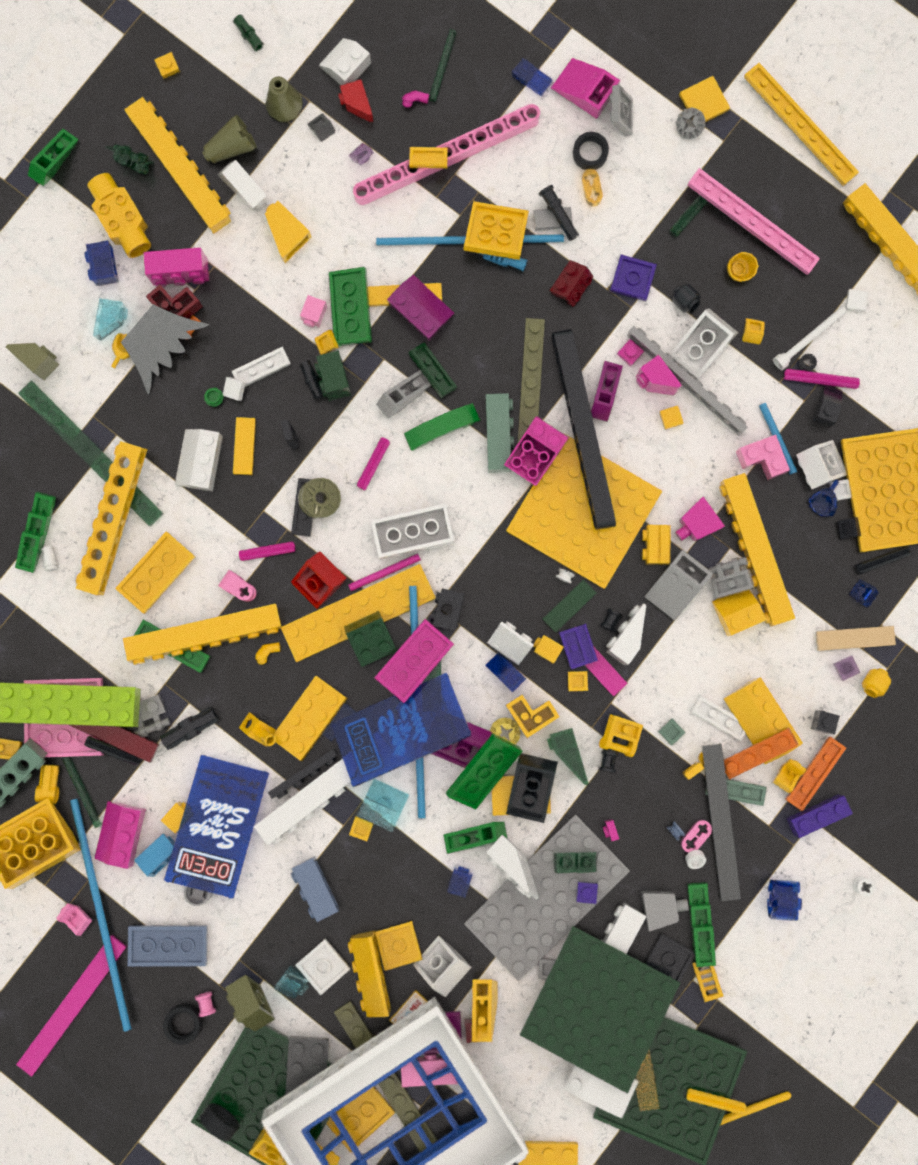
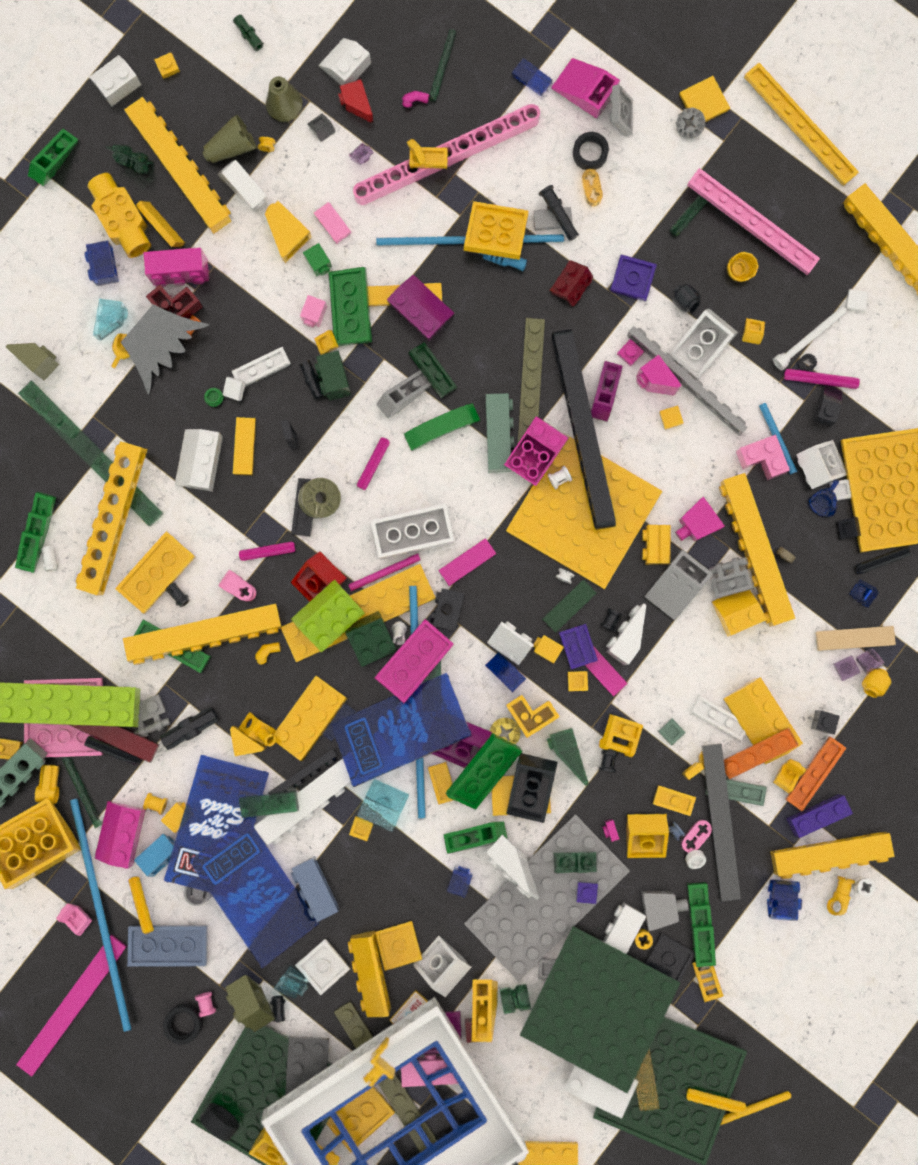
none -> white slope [89,55,141,106]
none -> yellow axle [128,876,154,934]
none -> yellow tile [136,201,185,247]
none -> yellow bush [143,792,168,815]
none -> black pin [166,583,190,607]
none -> clear blue piece [189,818,319,968]
none -> yellow slope [230,726,267,756]
none -> clear green plate [239,791,299,818]
none -> yellow bush [258,136,276,152]
none -> black pin [270,995,286,1022]
none -> lime brick [291,580,365,652]
none -> green brick [303,243,332,277]
none -> bright pink tile [314,202,351,244]
none -> yellow bracket [363,1037,395,1087]
none -> white pin [392,621,407,645]
none -> yellow tile [407,139,426,165]
none -> yellow tile [428,762,453,805]
none -> dark pink tile [438,538,496,586]
none -> clear green wheel [499,984,531,1015]
none -> white bush [547,466,572,490]
none -> yellow slope [626,814,669,858]
none -> yellow bush [634,929,653,950]
none -> yellow plate [652,785,696,816]
none -> yellow brick [770,832,894,879]
none -> dark tan tile [776,547,796,564]
none -> yellow connector [827,876,855,916]
none -> clear purple plate [856,648,885,674]

